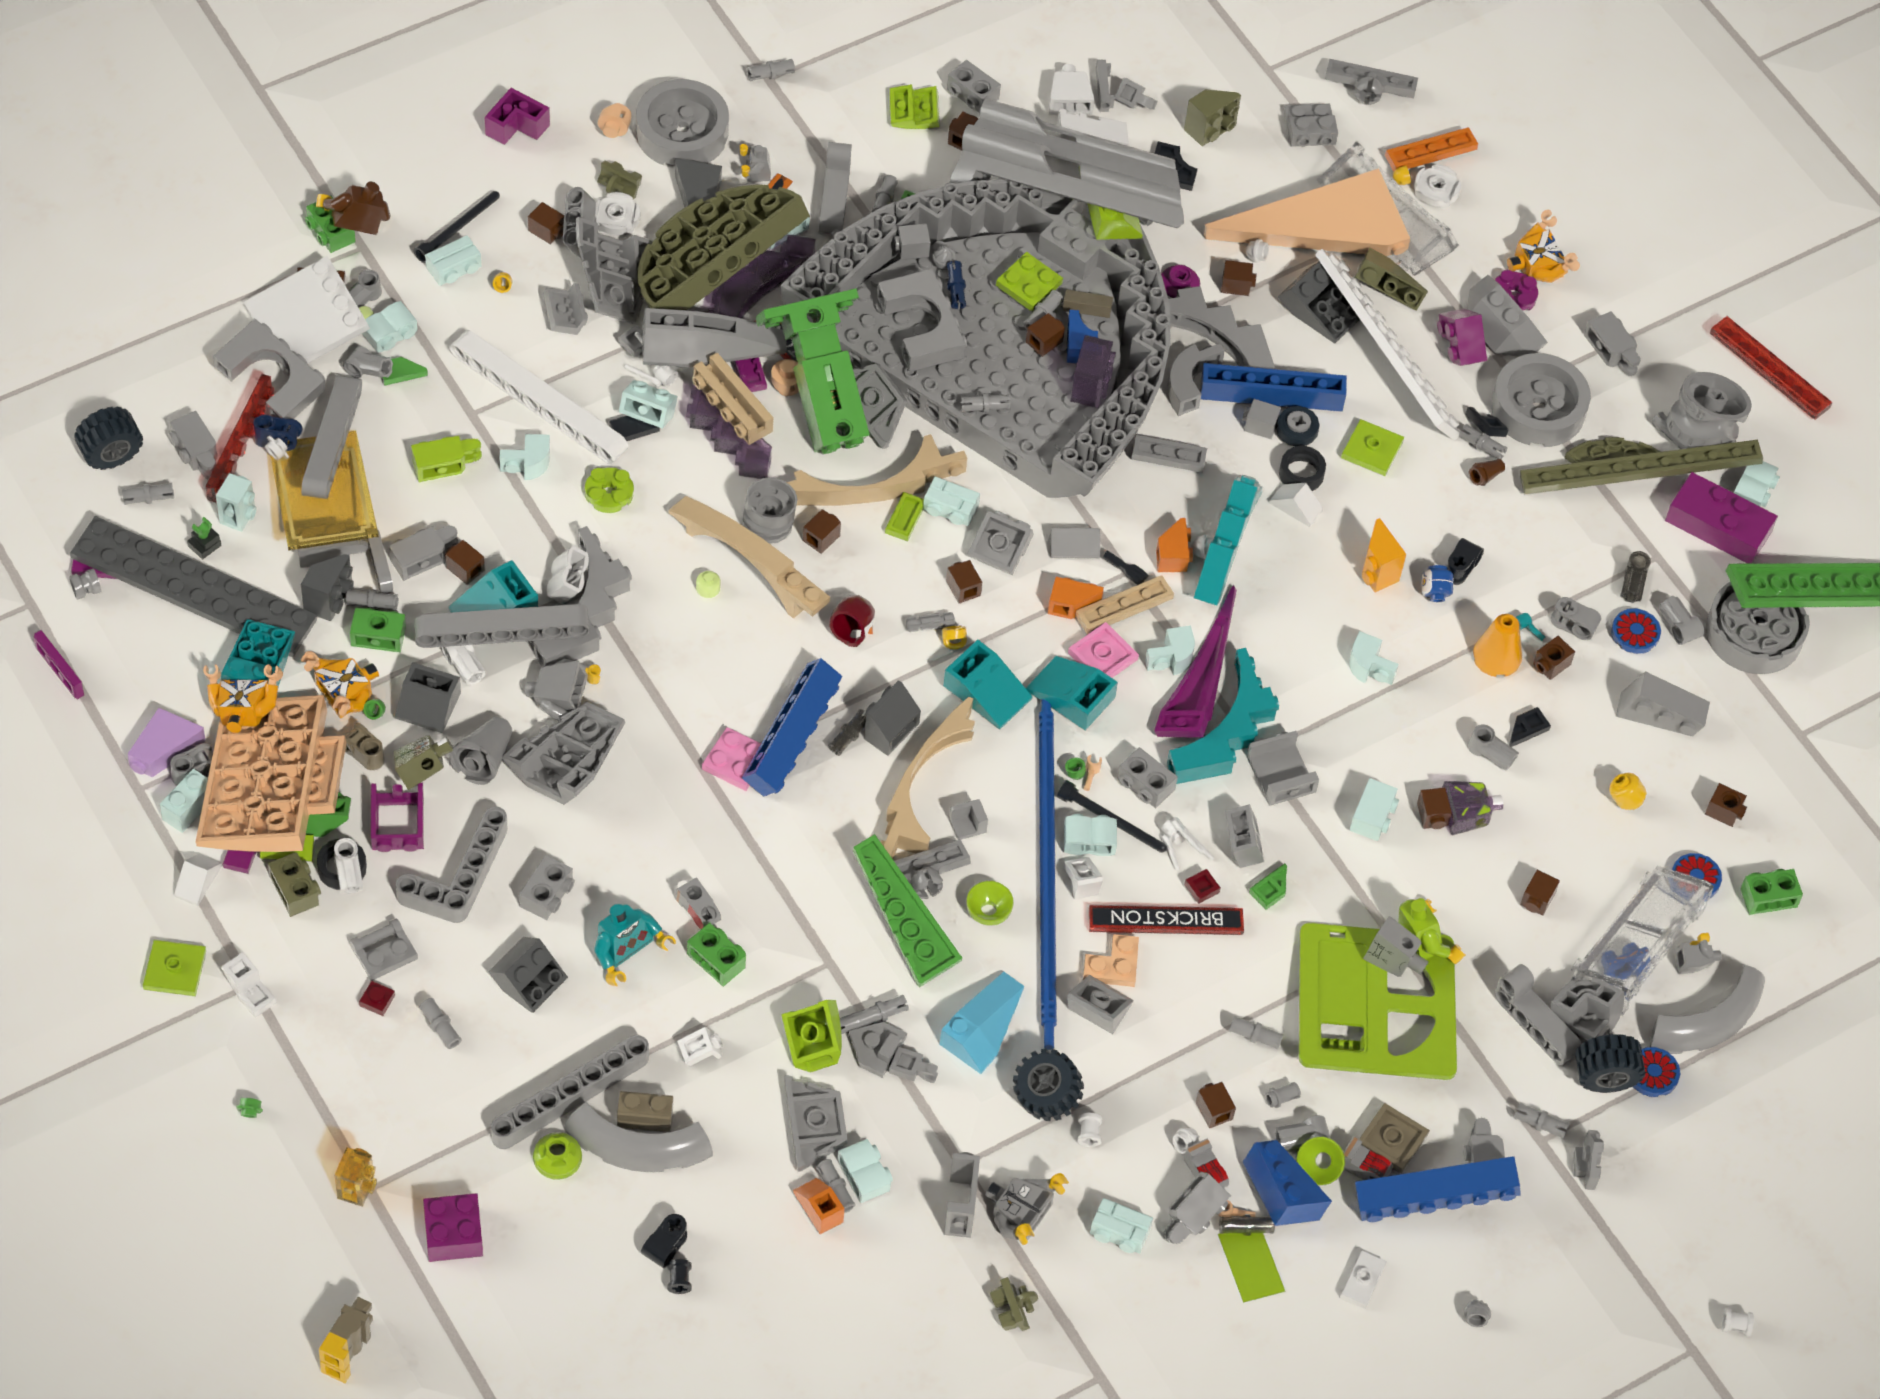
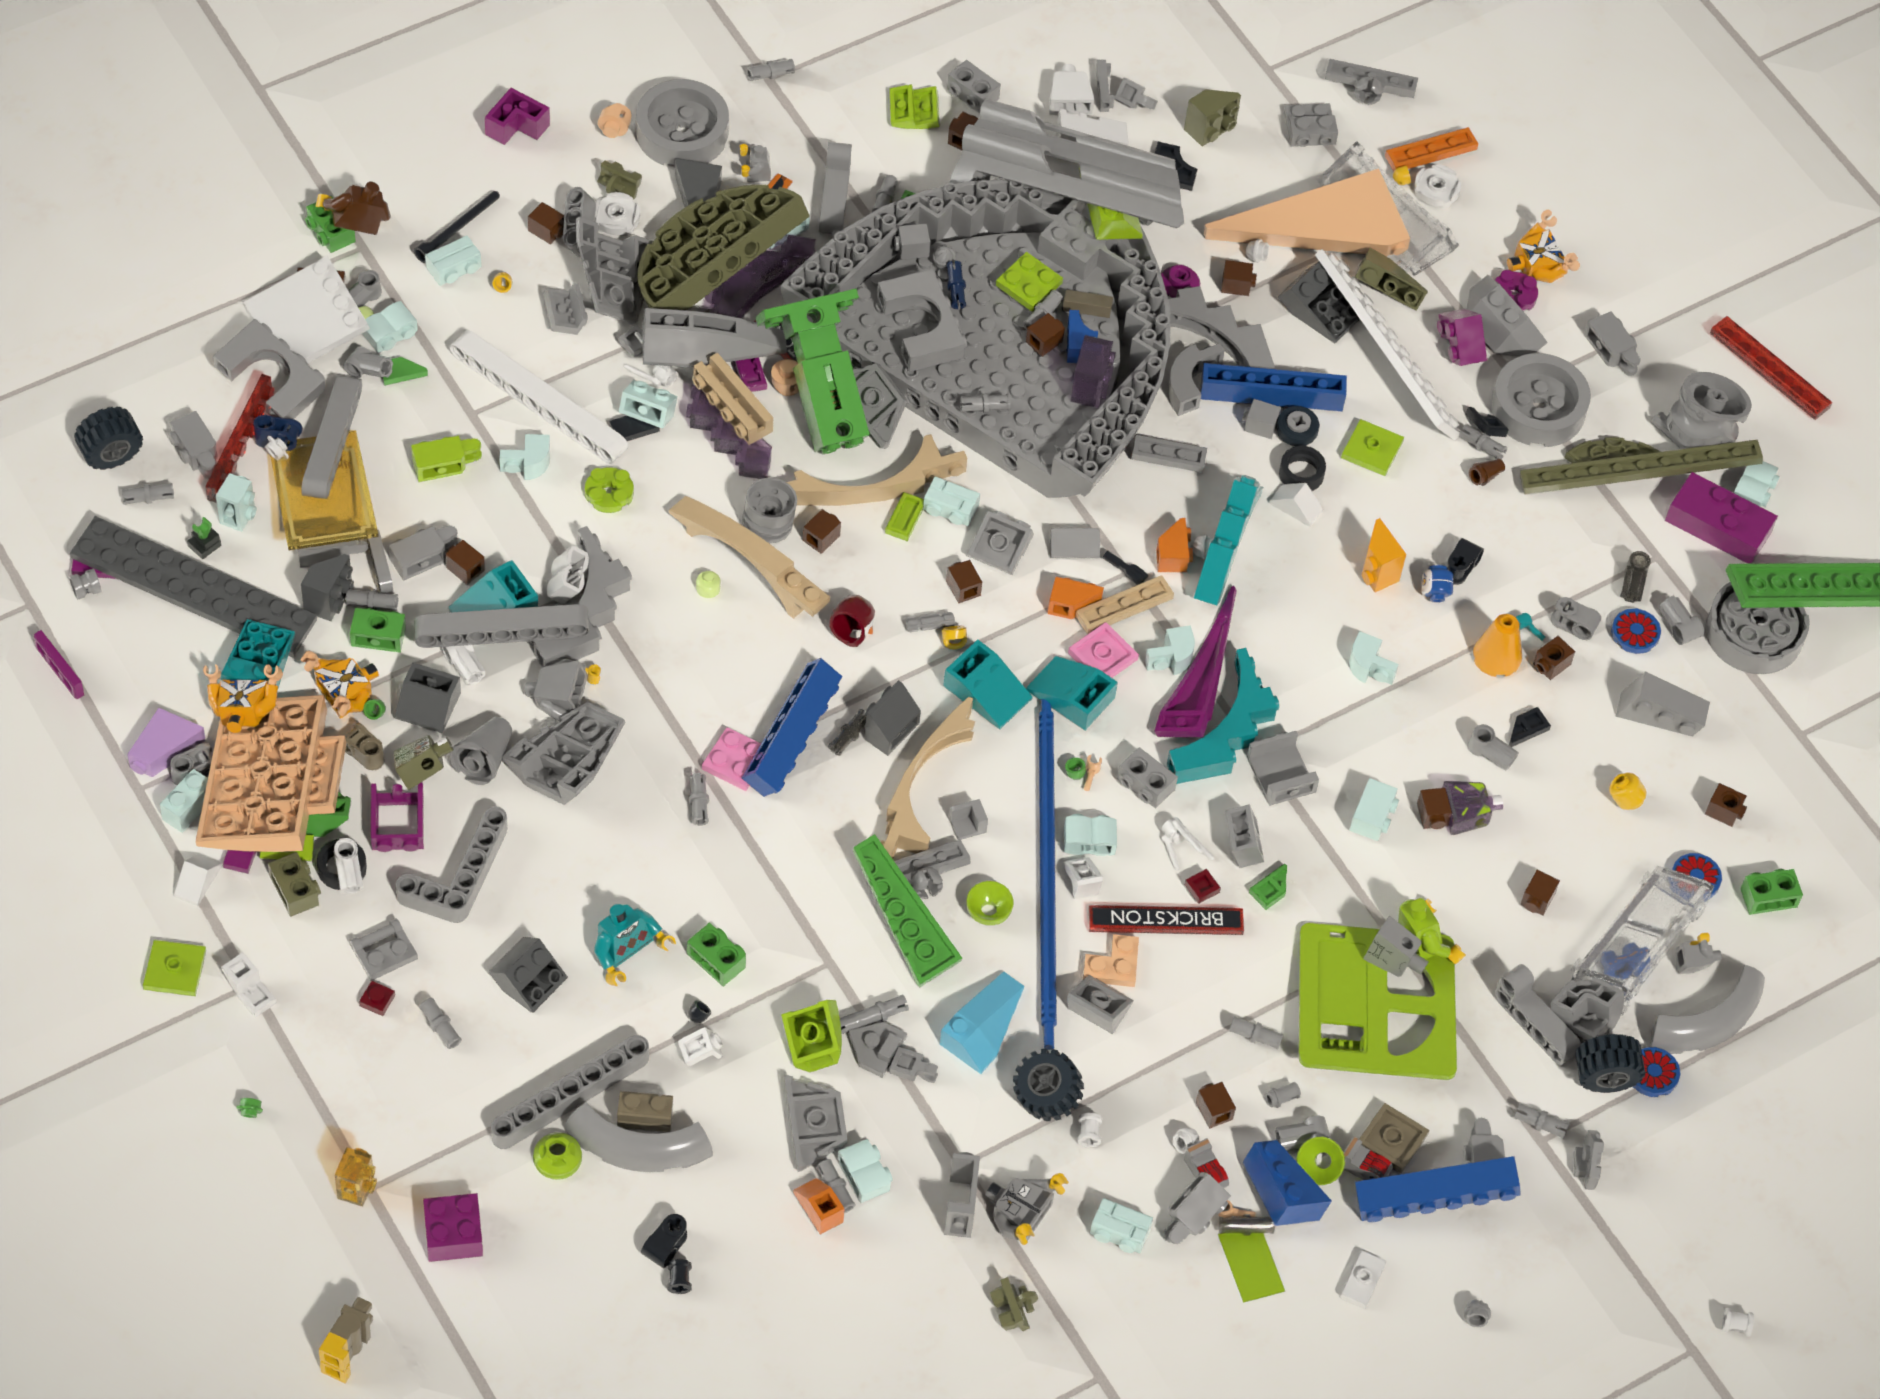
light grey brick [519,855,575,920] -> none
light grey leg [675,877,721,929] -> none
black piece [1057,780,1167,853] -> none
none -> black hinge [688,1000,711,1023]
none -> light grey pin [689,773,709,826]

